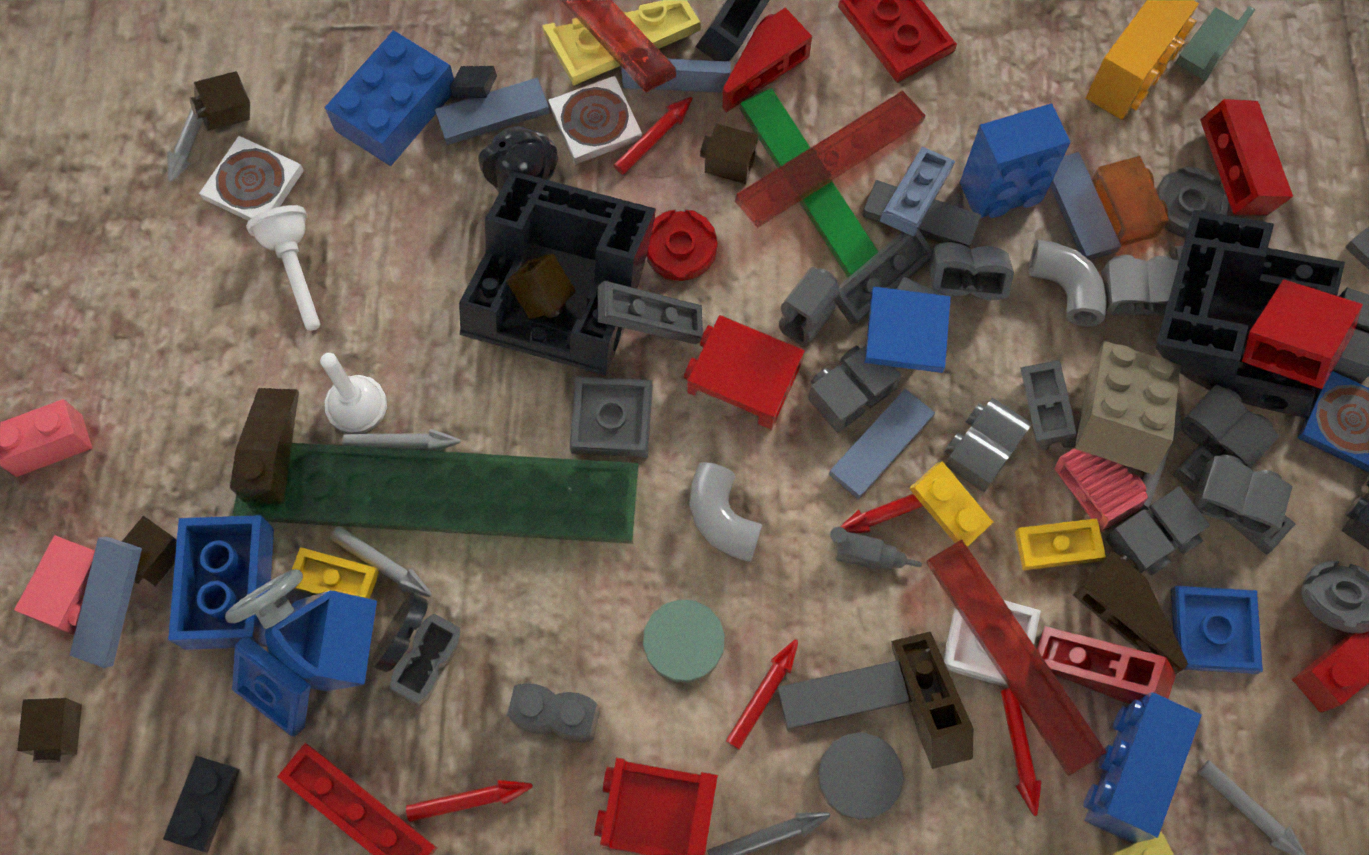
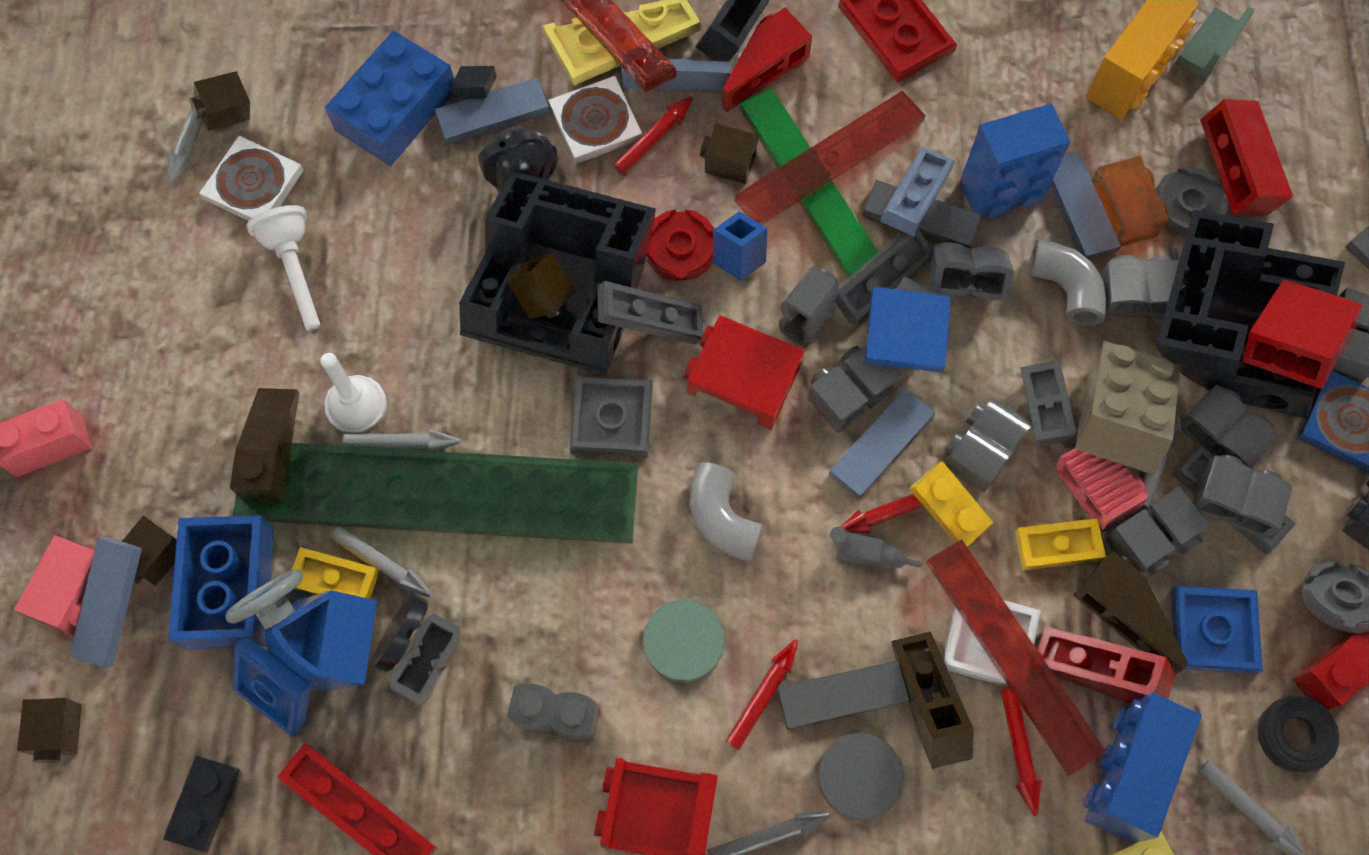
red piece [406,780,533,822] -> none
none -> blue brick [713,211,767,281]
none -> black tyre [1258,696,1340,773]

